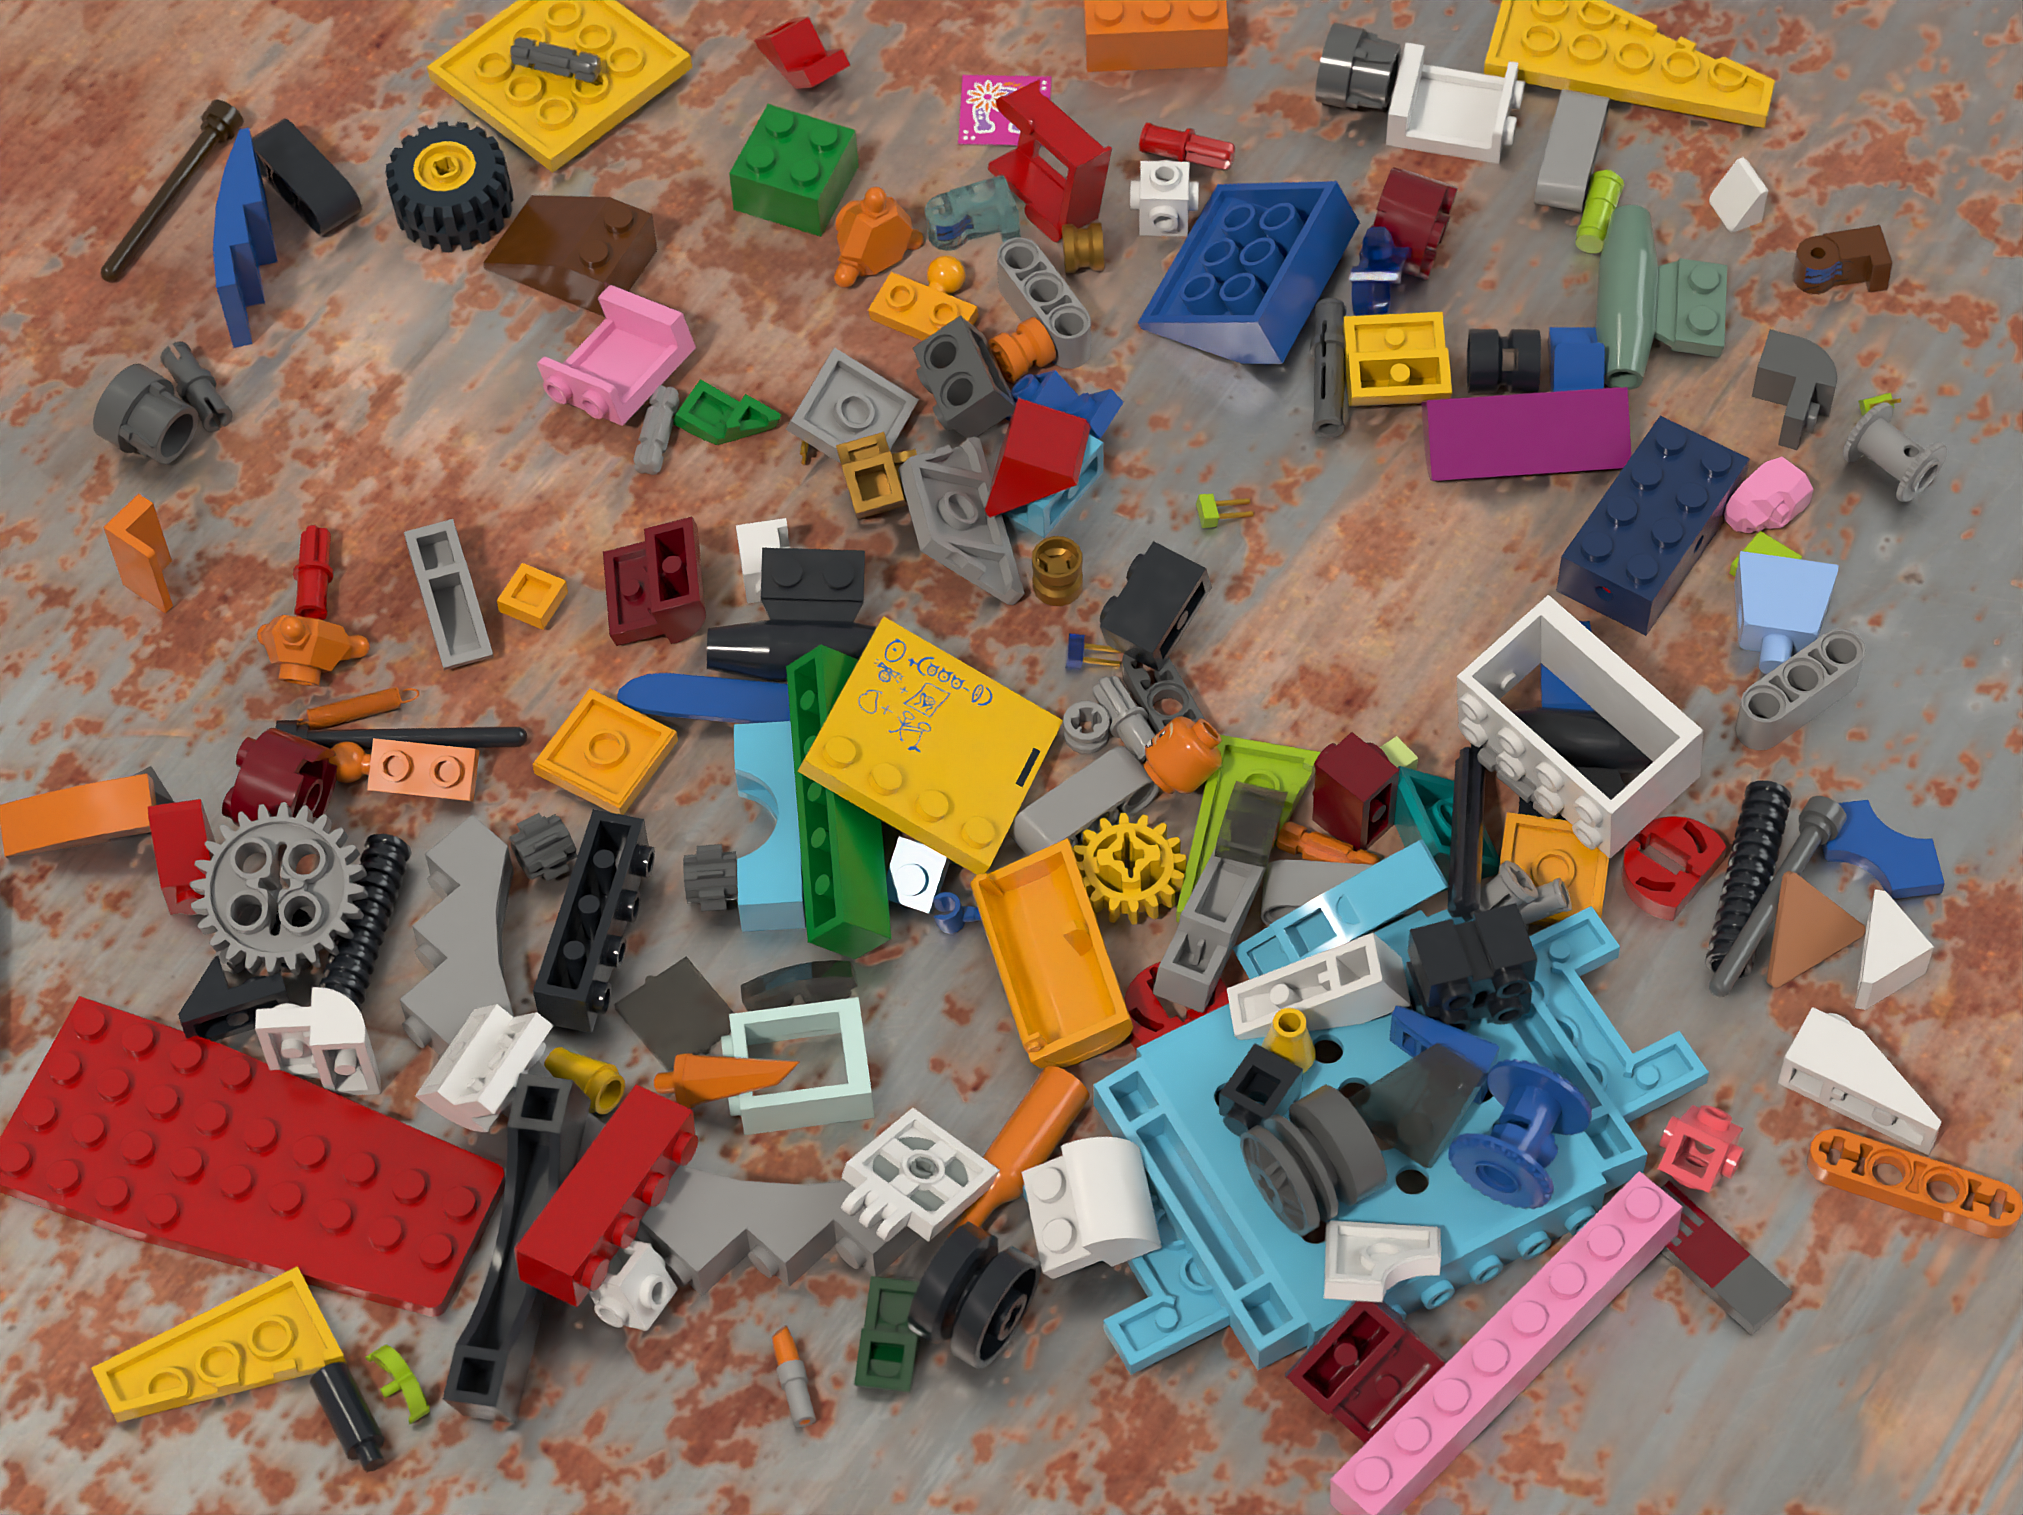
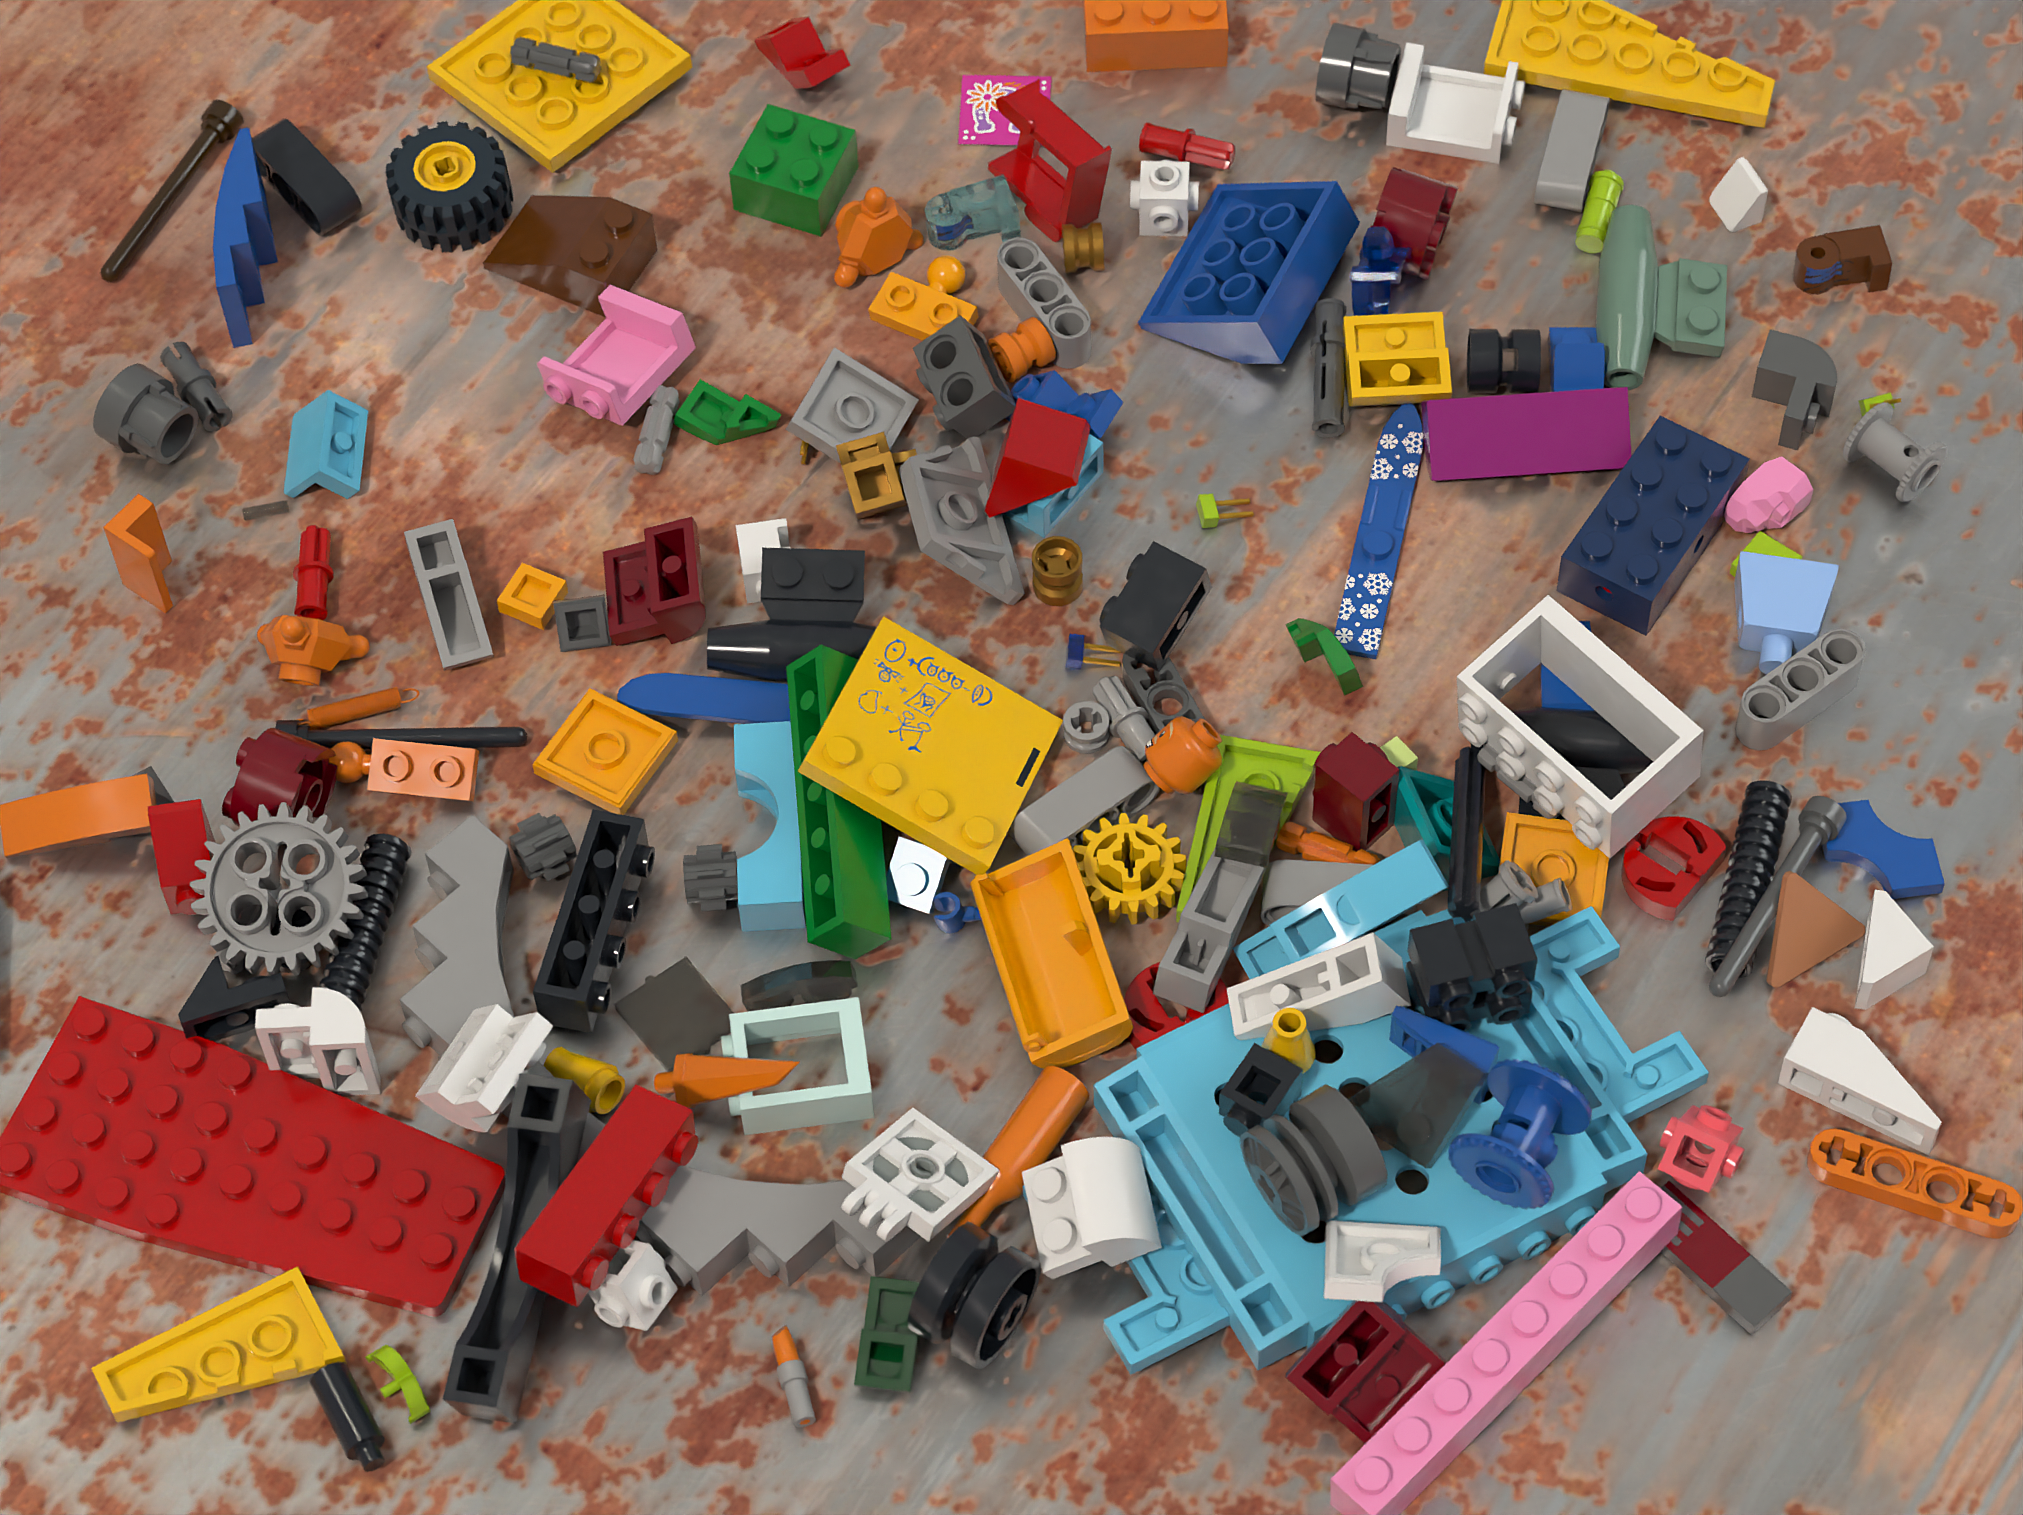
none -> clear smoke piece [242,500,289,521]
none -> medium azure panel [284,390,368,499]
none -> dark grey slope [553,594,611,652]
none -> green slope [1285,618,1363,696]
none -> blue piece [1334,404,1423,659]

